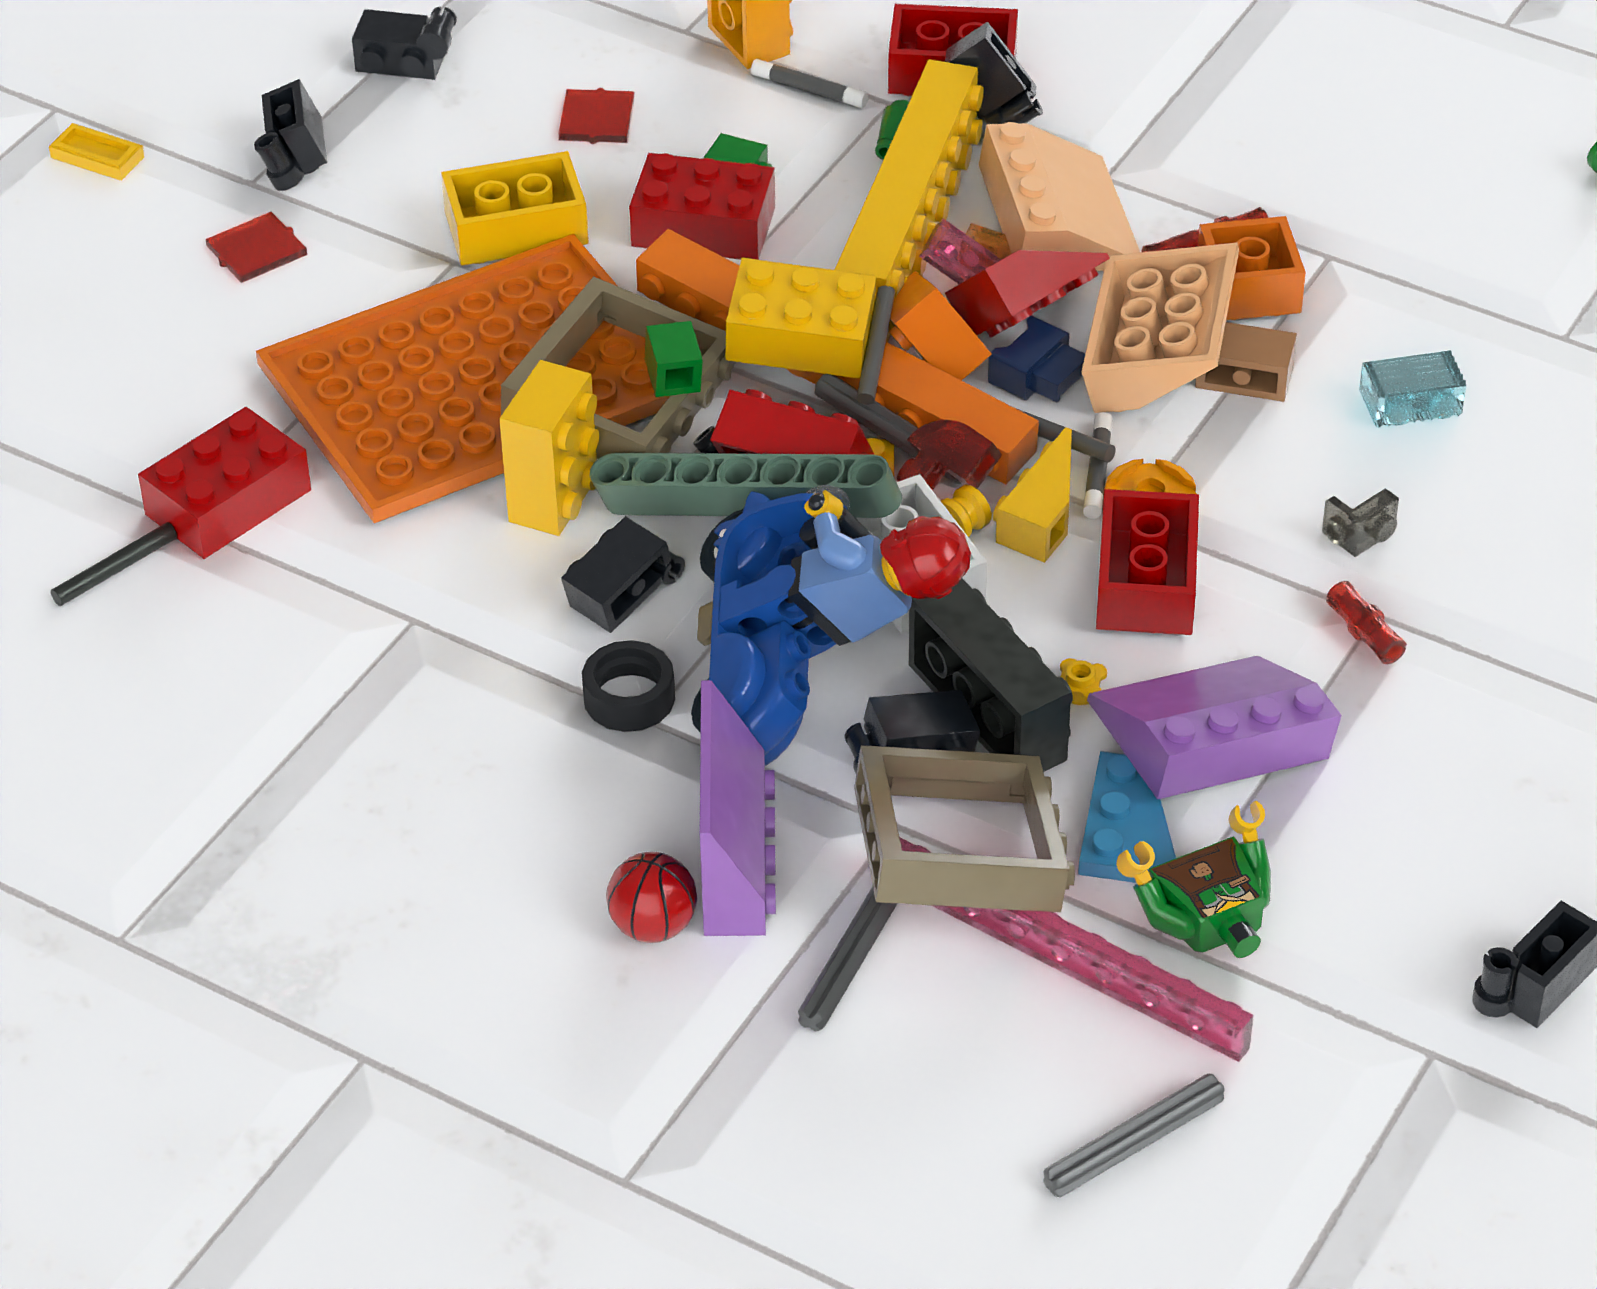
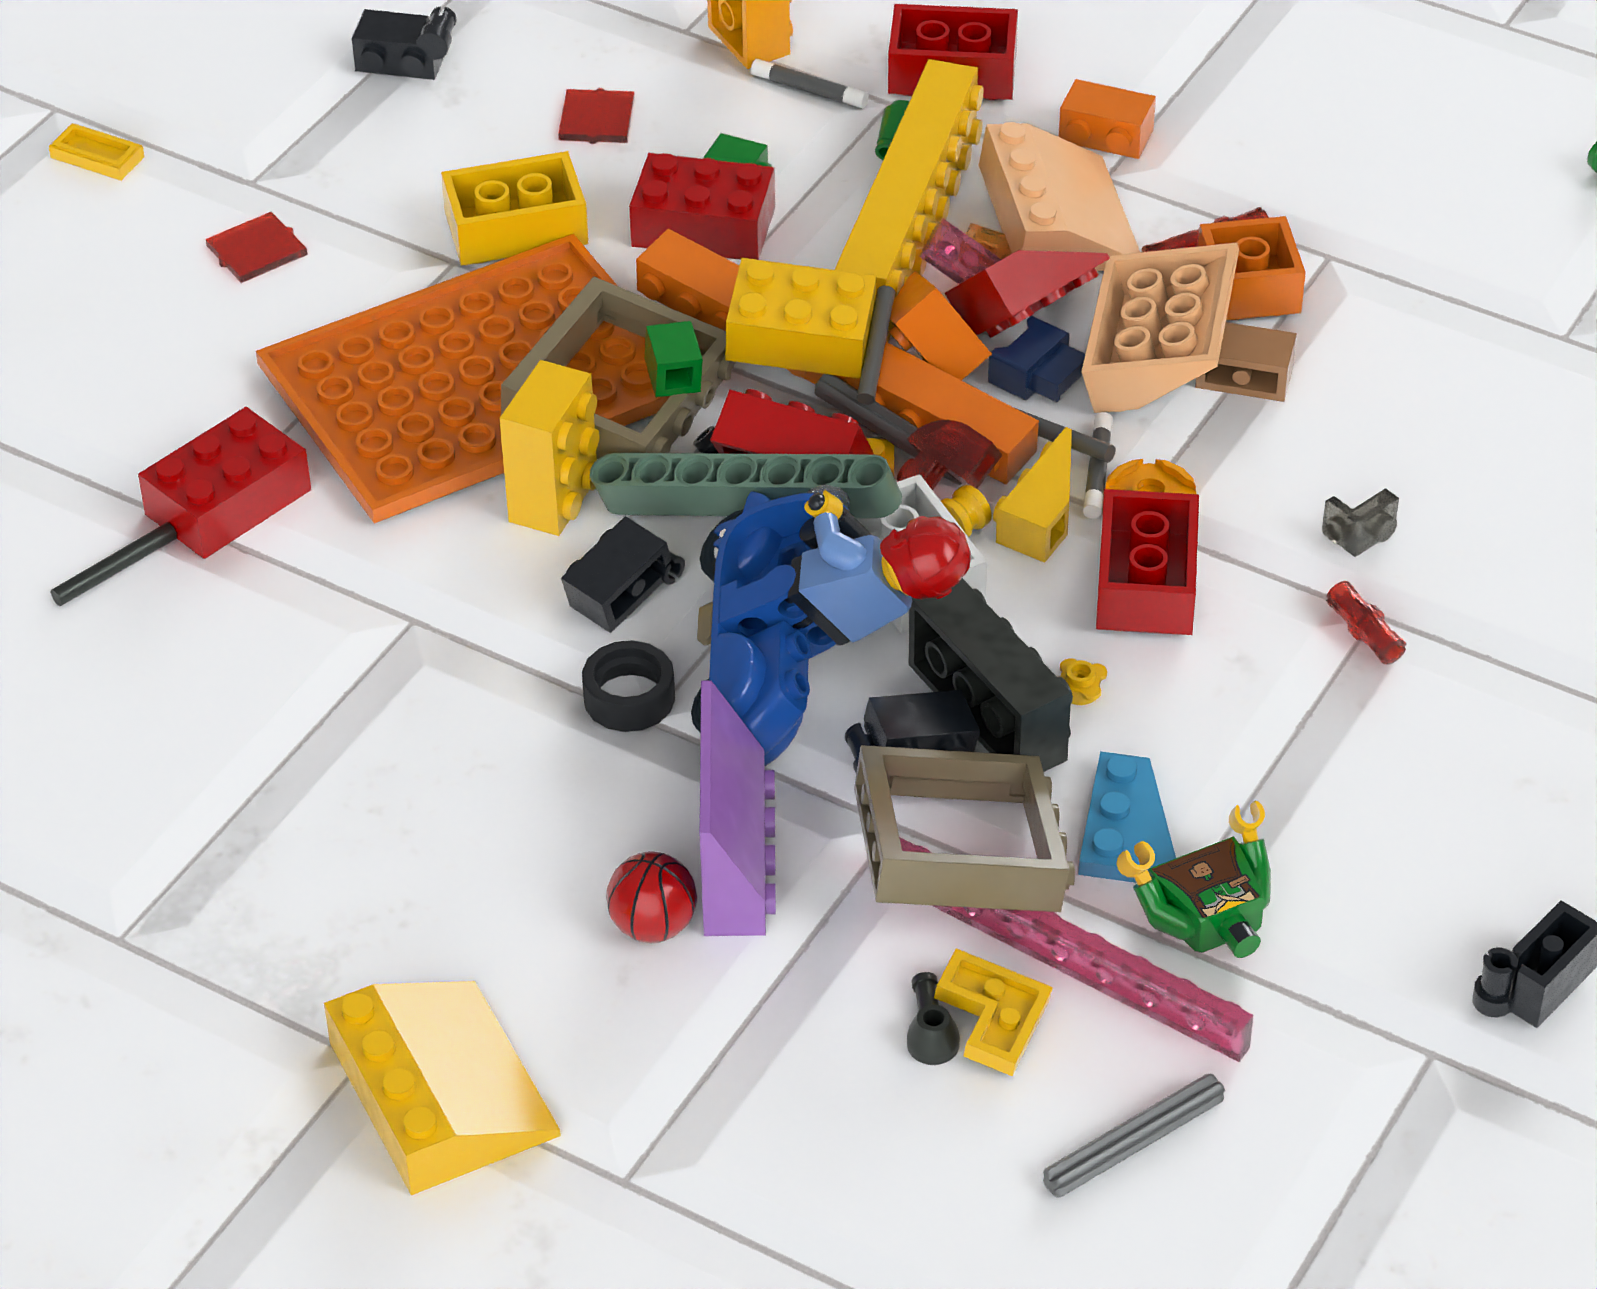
black hinge [254,79,327,191] -> none
dark grey axle [798,886,898,1031] -> none
black hinge [945,22,1043,124] -> none
medium lavender slope [1087,655,1342,800] -> none
clear light blue brick [1359,350,1466,428] -> none
none -> yellow slope [324,981,561,1196]
none -> pearl dark grey bar [907,972,960,1065]
none -> yellow plate [934,948,1053,1076]
none -> orange brick [1059,79,1156,159]

